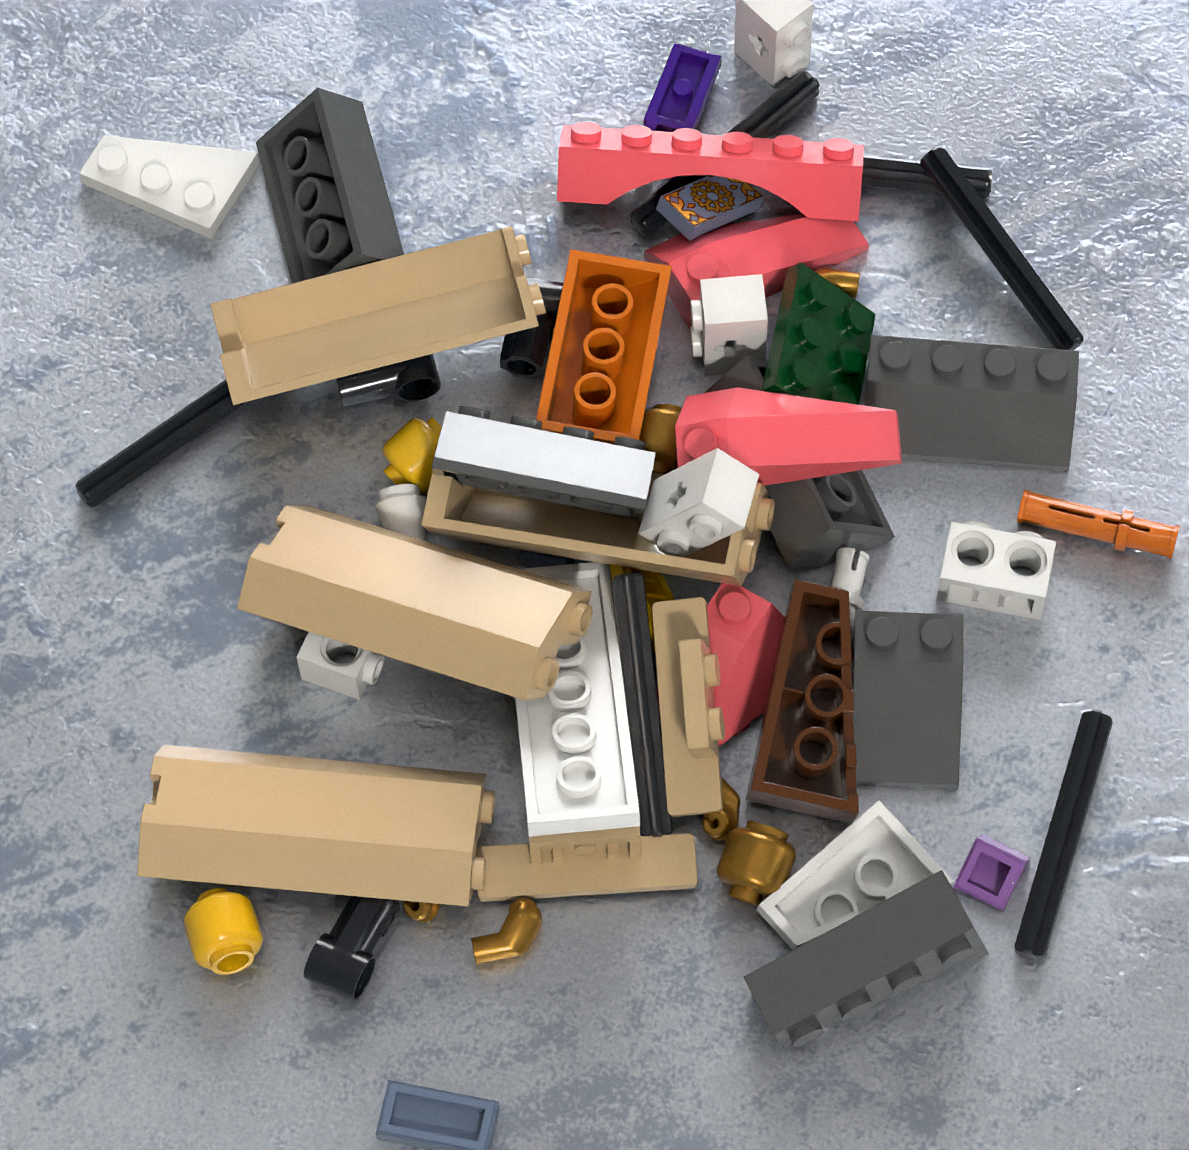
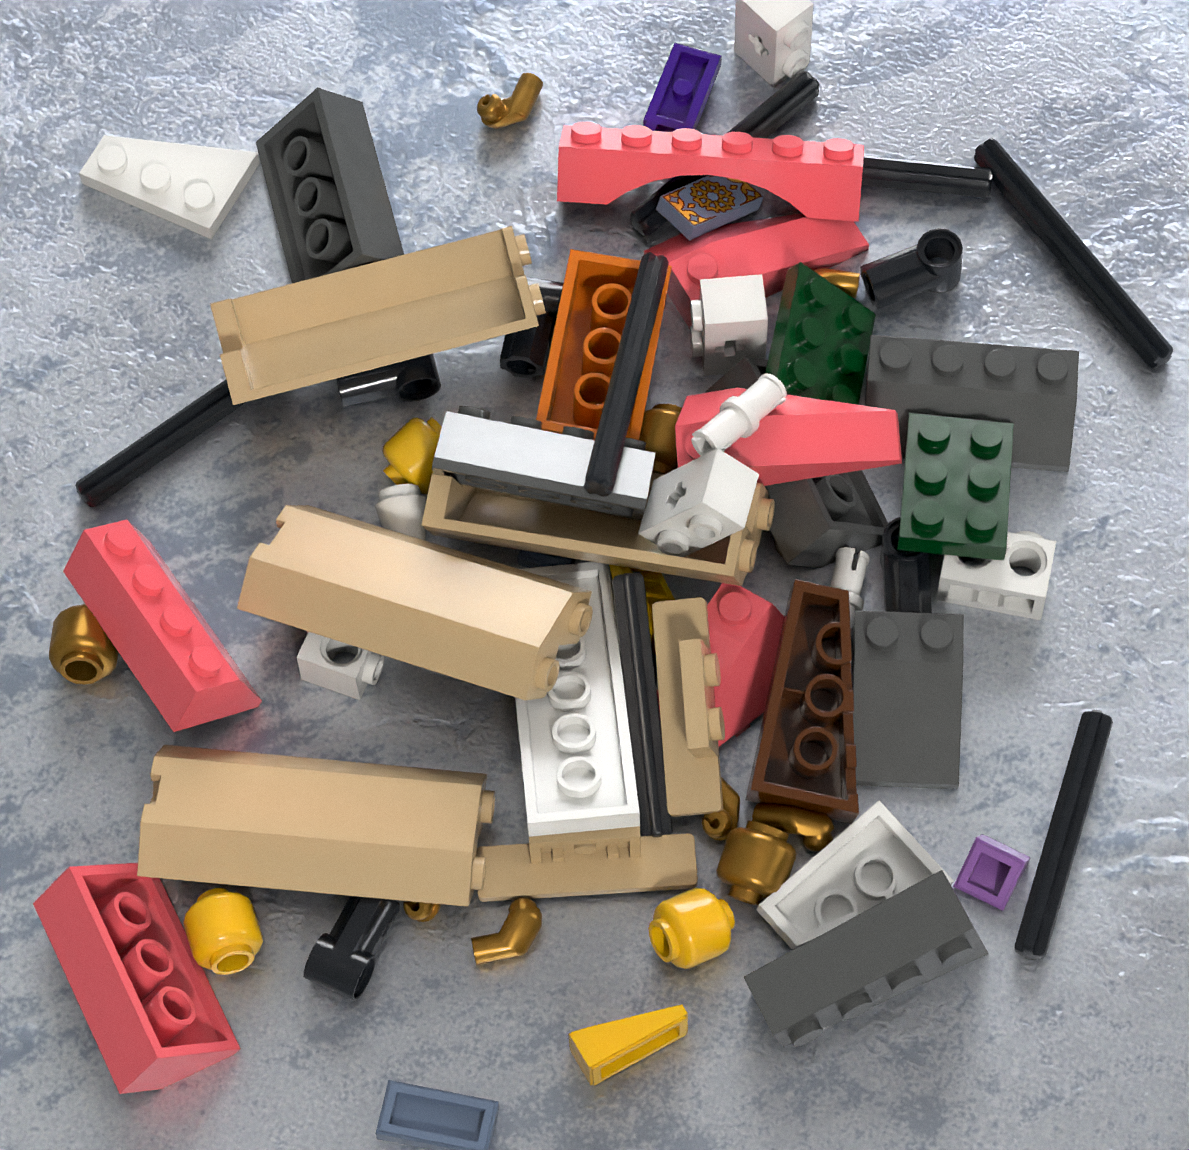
black axle [920,147,1084,351] -> none
orange pin [1017,489,1180,559] -> none
none -> coral slope [33,863,241,1094]
none -> pearl gold head [49,604,119,685]
none -> coral slope [63,519,262,732]
none -> pearl gold arm [477,73,543,129]
none -> yellow slope [568,1004,688,1086]
none -> black axle [584,252,669,497]
none -> yellow head [648,888,735,969]
none -> white pin [691,373,787,456]
none -> pearl gold arm [752,802,834,851]
none -> black piece [860,228,963,309]
none -> black piece [880,517,932,613]
none -> dark green plate [897,413,1014,561]
none -> black axle [974,138,1173,369]

